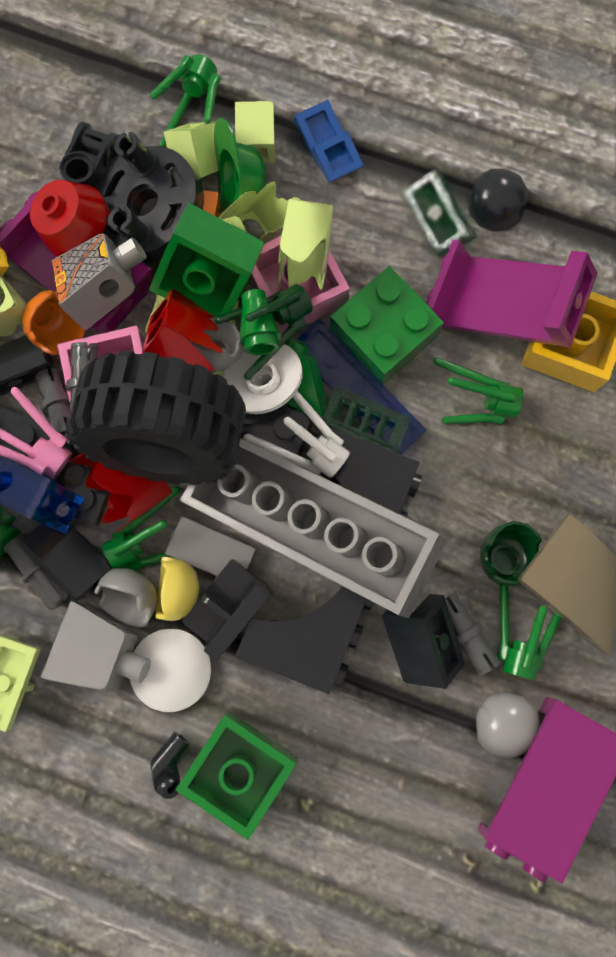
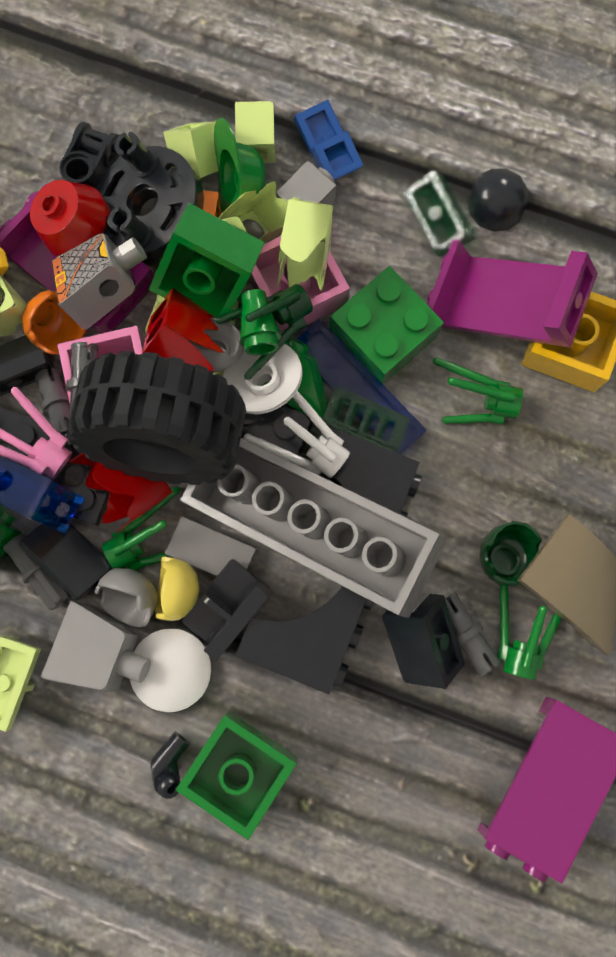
green plant [151,54,222,147] -> none
light grey hair [476,691,540,760] -> none
none -> light grey brick [276,161,336,205]

